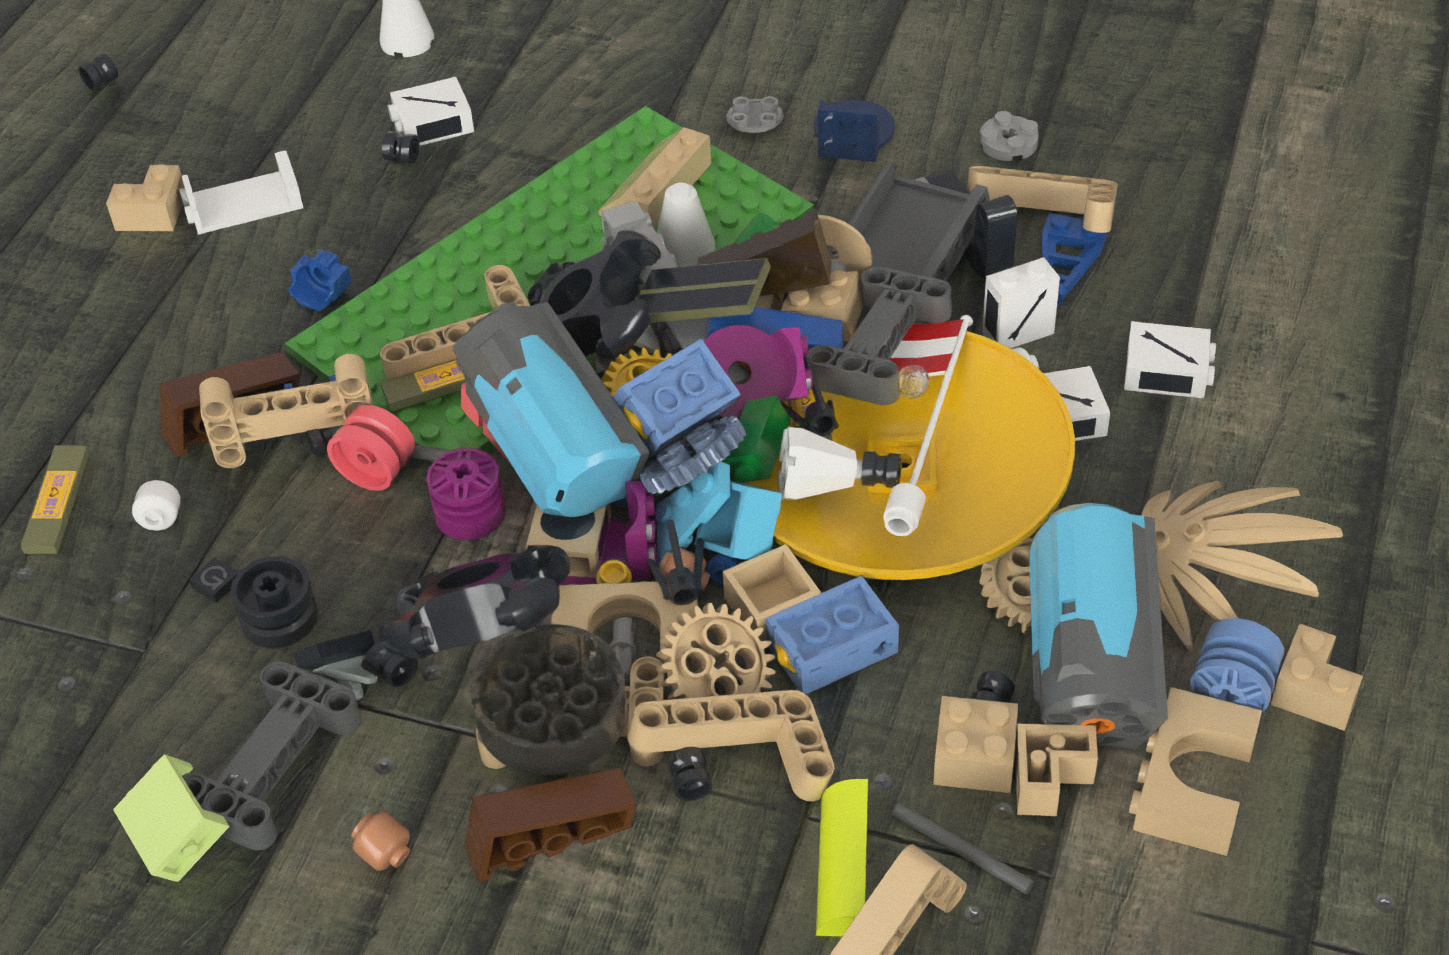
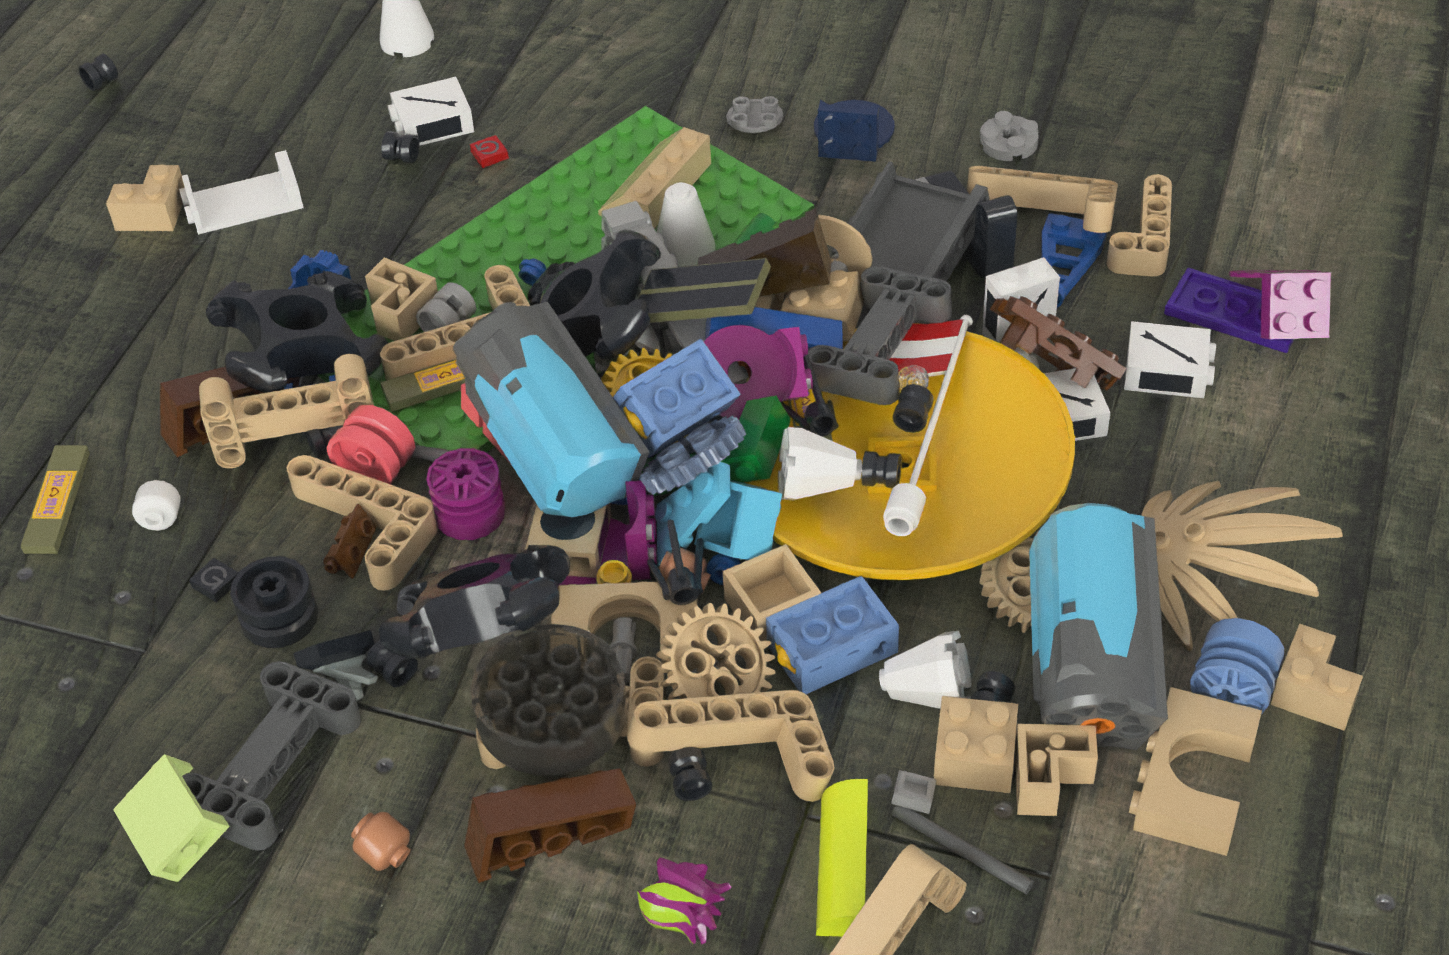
none -> black piece [206,270,388,393]
none -> tan beam [287,455,438,591]
none -> reddish brown hinge [323,504,377,579]
none -> tan brick [365,257,438,341]
none -> light grey wheel [416,282,477,332]
none -> red tile [470,135,509,168]
none -> blue plate [518,259,546,286]
none -> magenta hair [637,857,731,945]
none -> white cone [879,630,972,709]
none -> light grey tile [891,770,936,814]
none -> black wheel [893,384,934,433]
none -> reddish brown piece [990,296,1127,391]
none -> tan beam [1106,174,1172,276]
none -> dark purple tile [1164,268,1294,353]
none -> piece [1229,270,1331,339]

